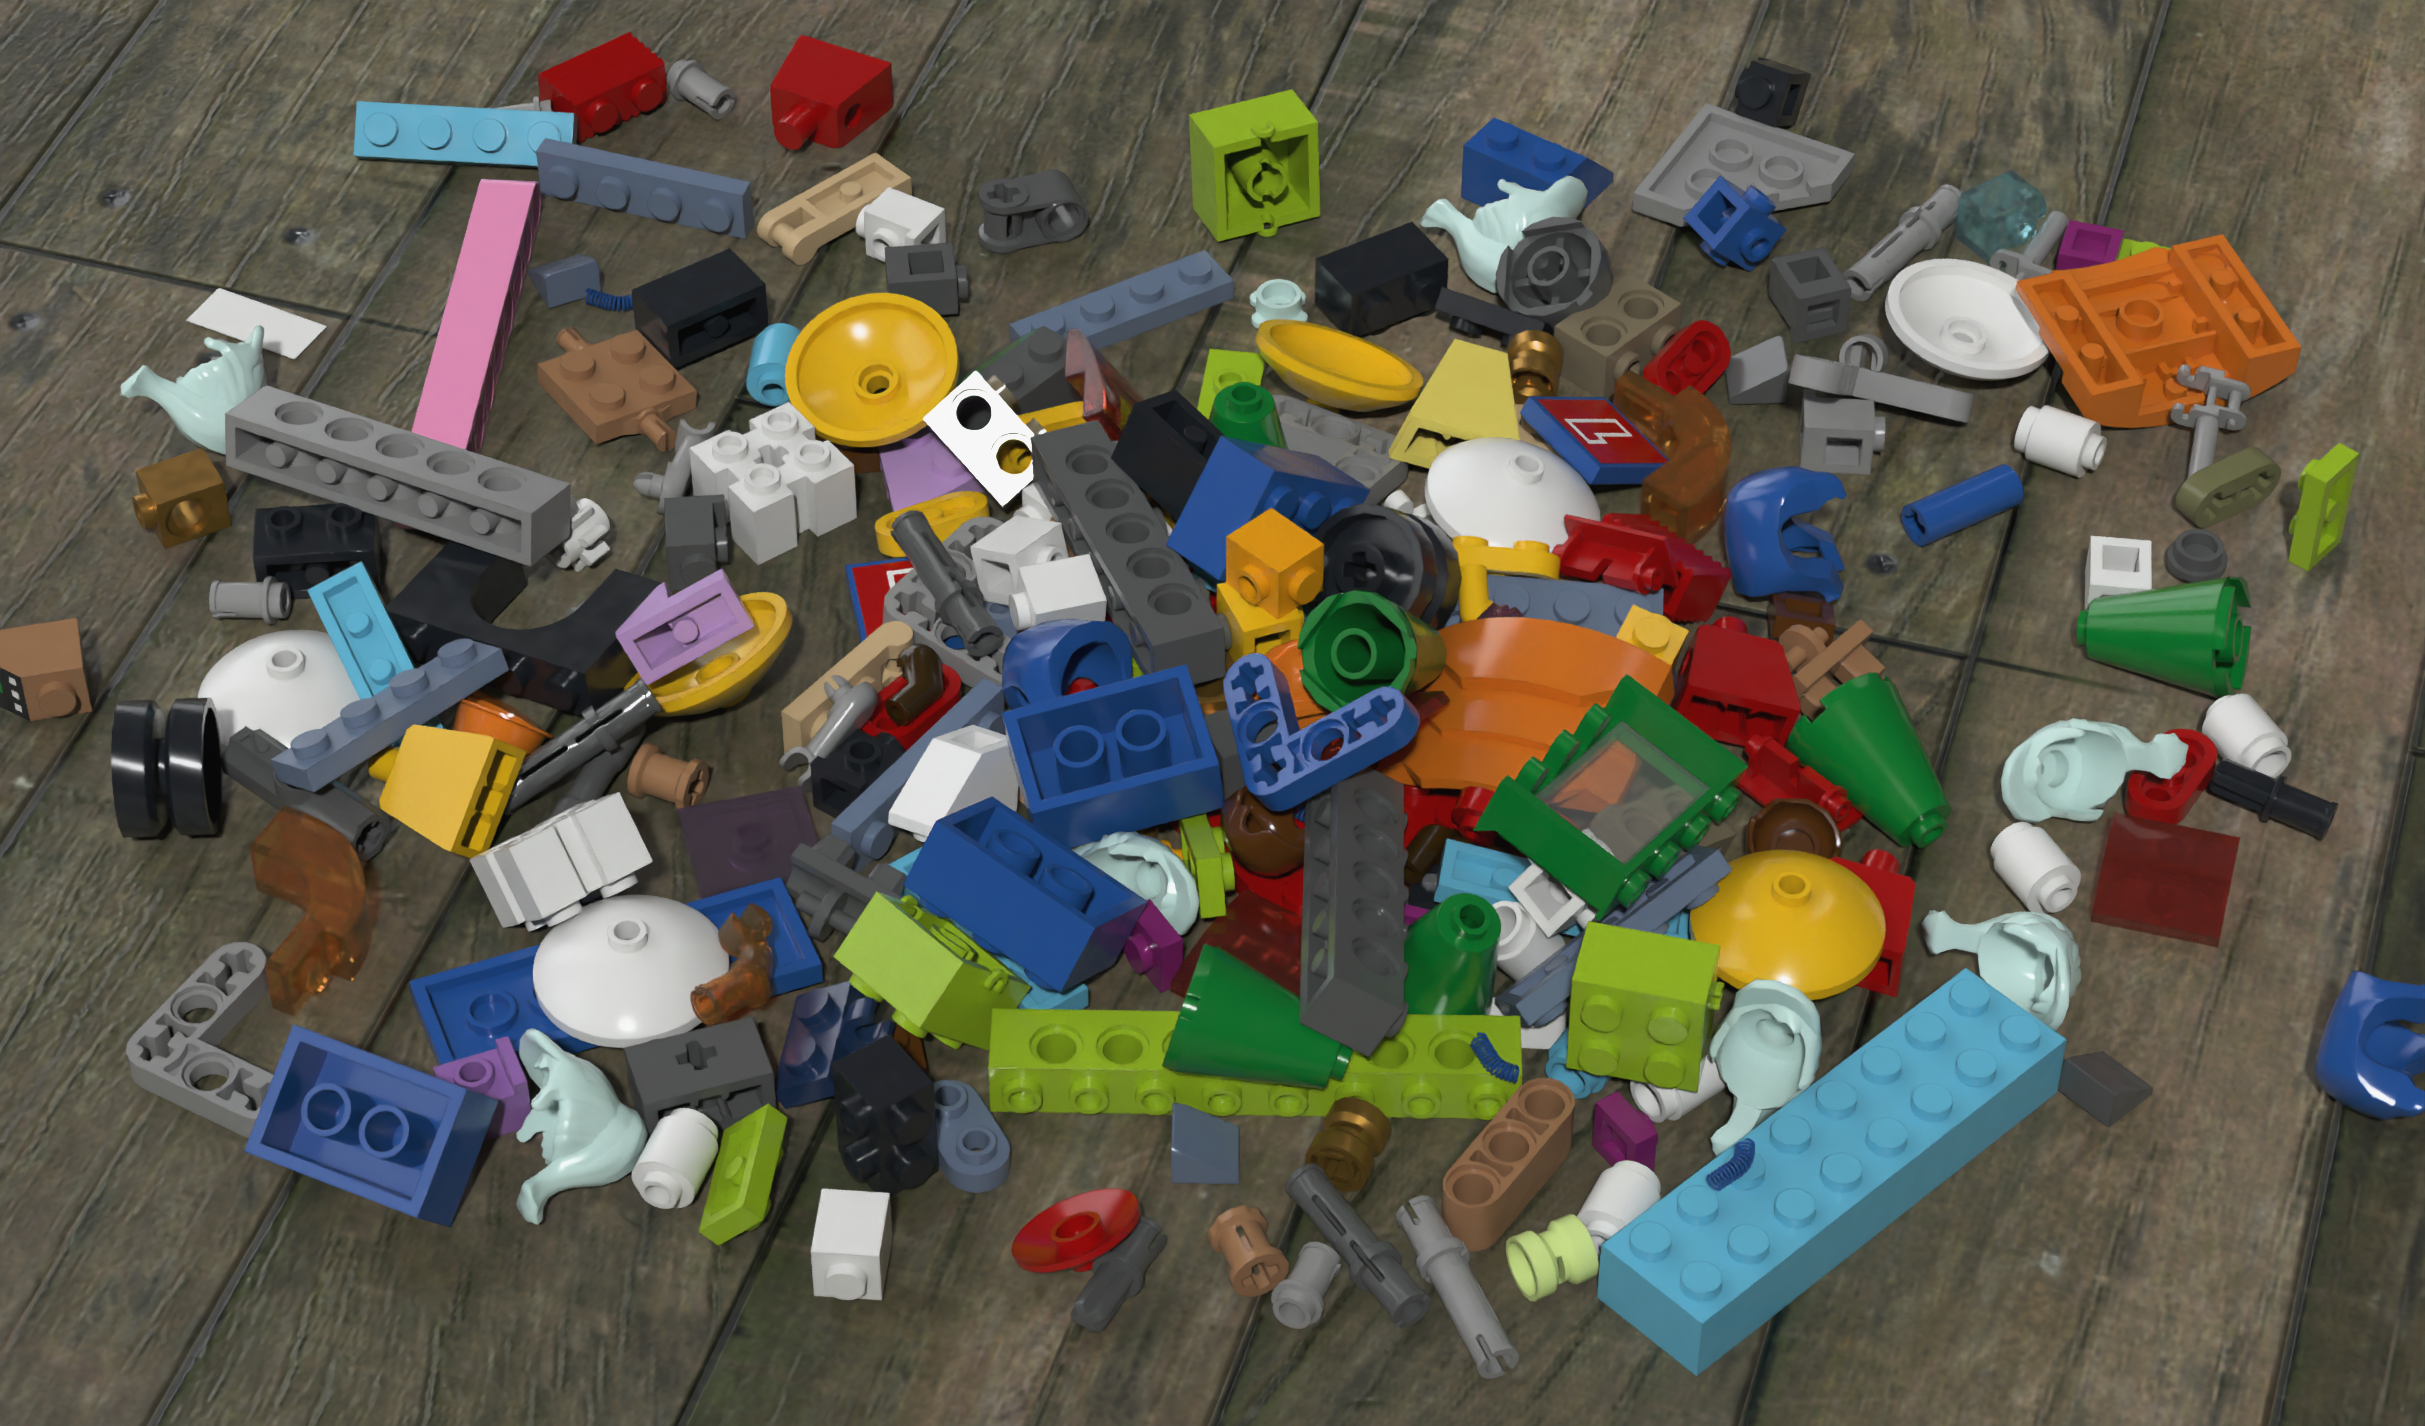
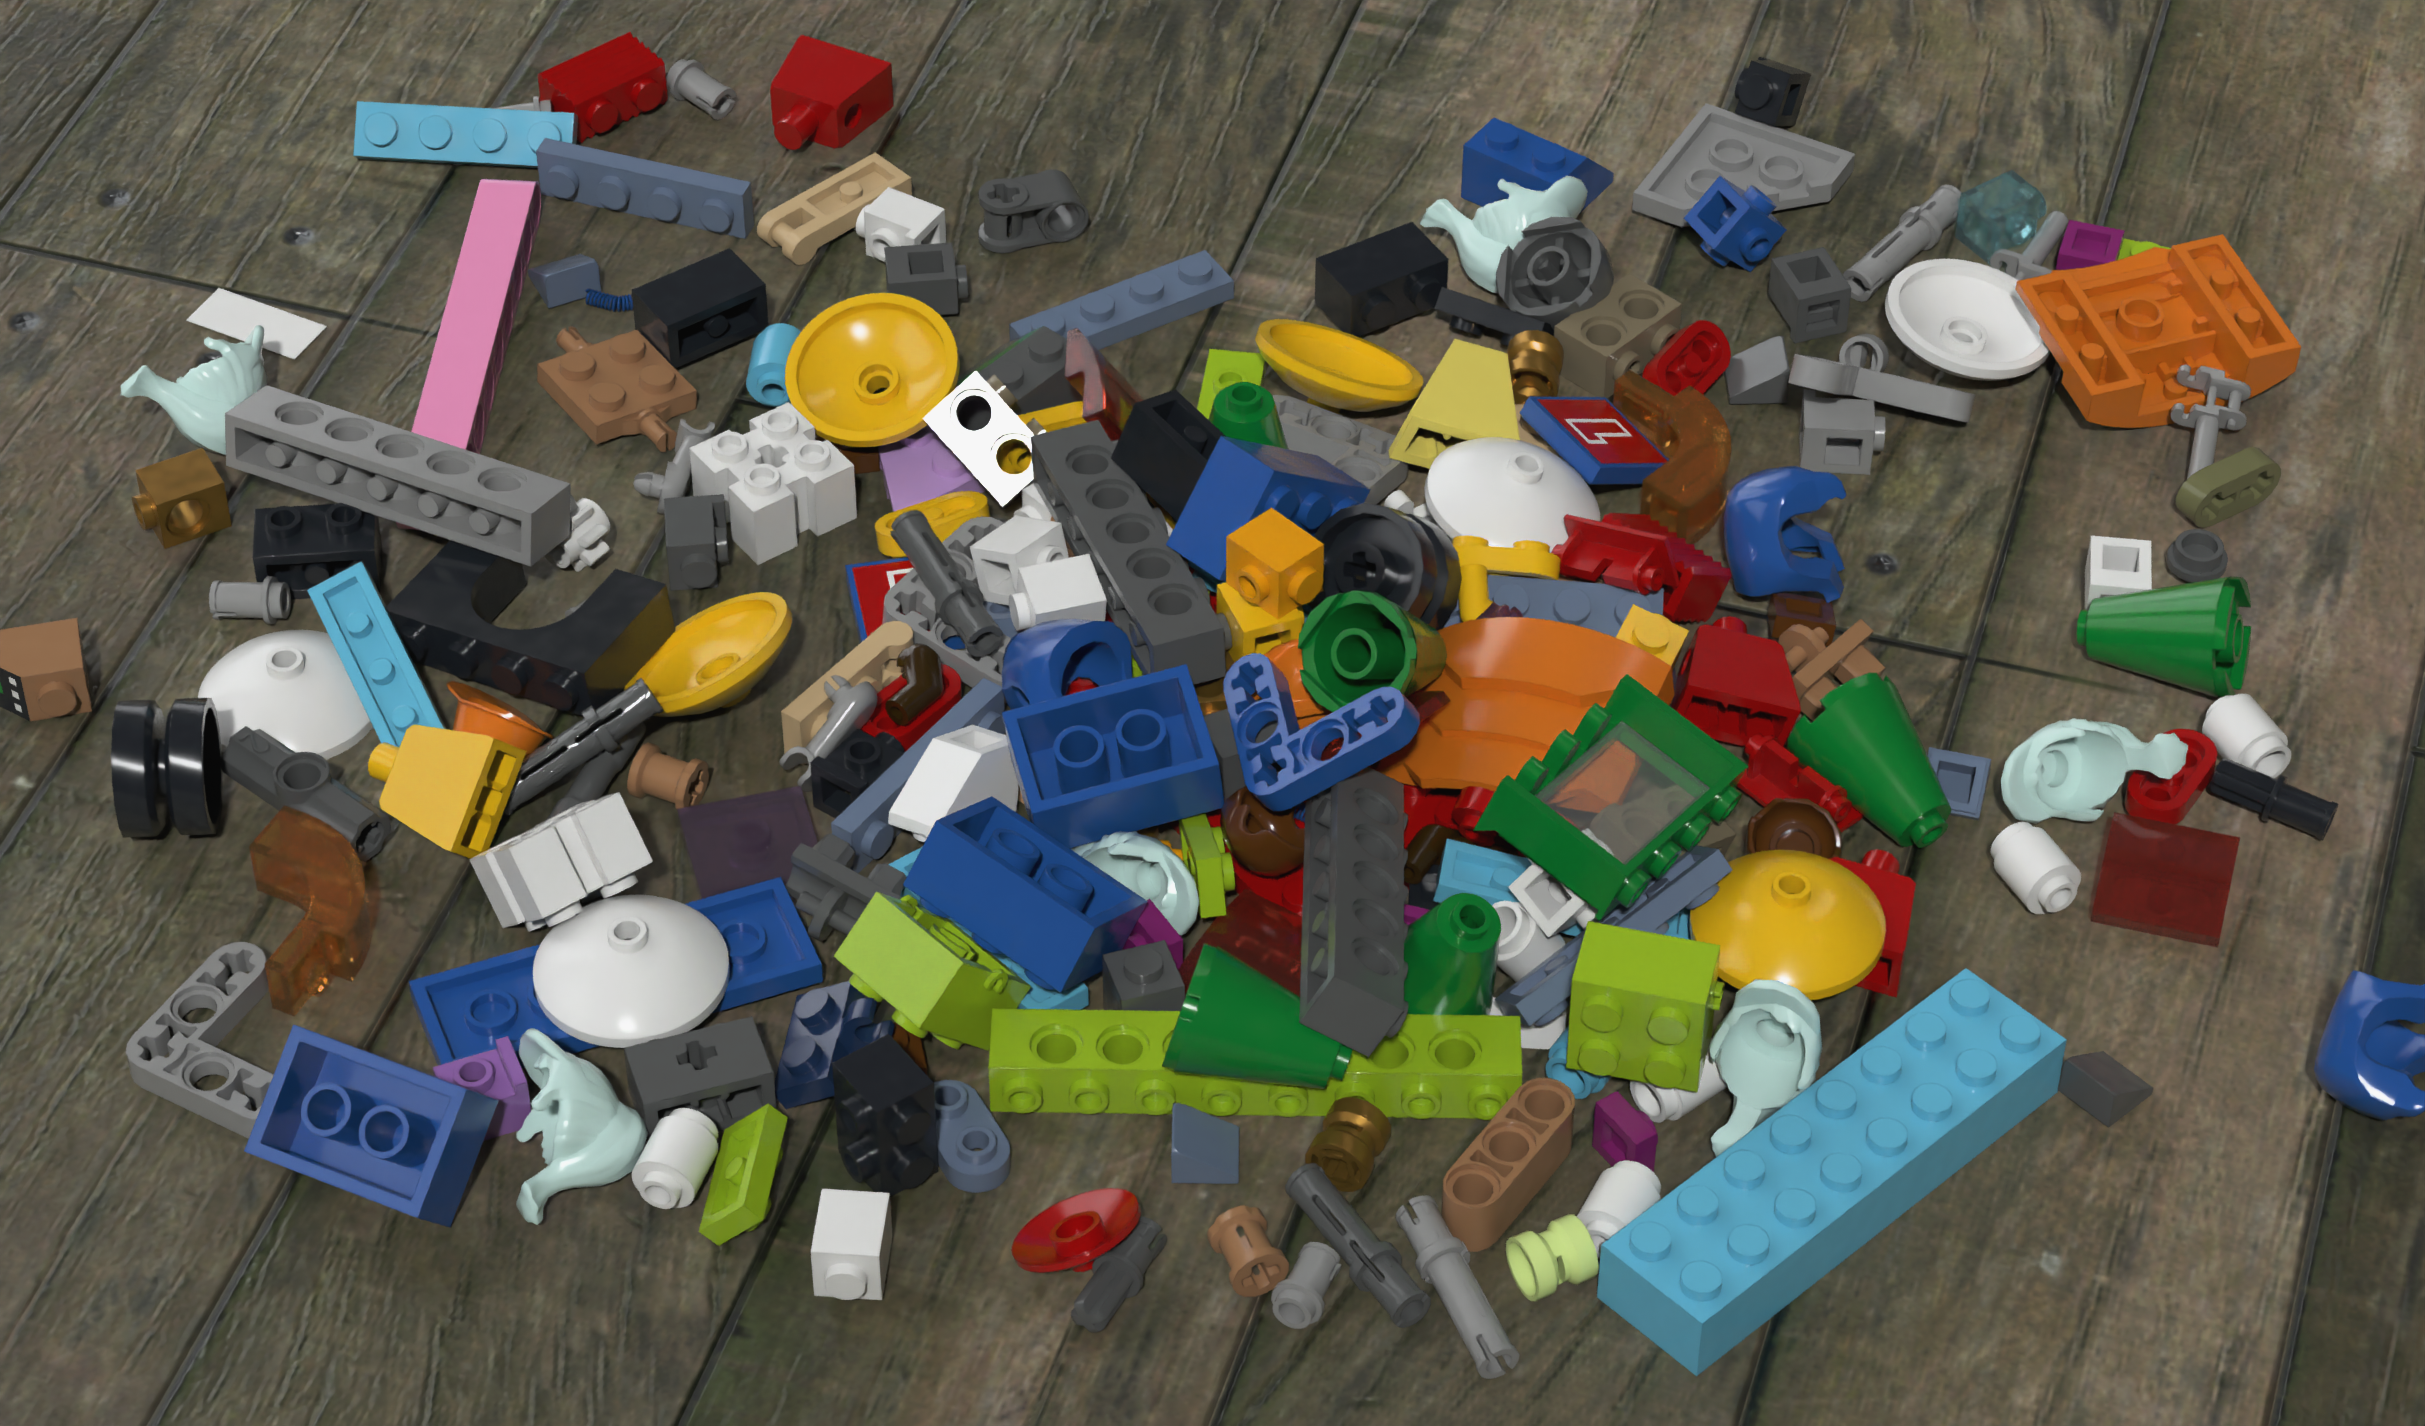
sand blue plate [271,638,509,792] -> none
lavender slope [615,569,755,685] -> none
clear orange piece [690,903,773,1025] -> none
lime brick [1189,89,1320,242] -> none
light aqua plate [1250,279,1308,328] -> none
blue leg [1470,1032,1519,1084] -> none
blue leg [1707,1137,1755,1191] -> none
blue piece [1901,464,2024,546] -> none
light aqua piece [1921,910,2081,1031] -> none
white brick [2014,405,2107,478] -> none
lime plate [2288,443,2360,571] -> none
none -> dark grey brick [1102,940,1185,1011]
none -> sand blue slope [1927,747,1991,821]

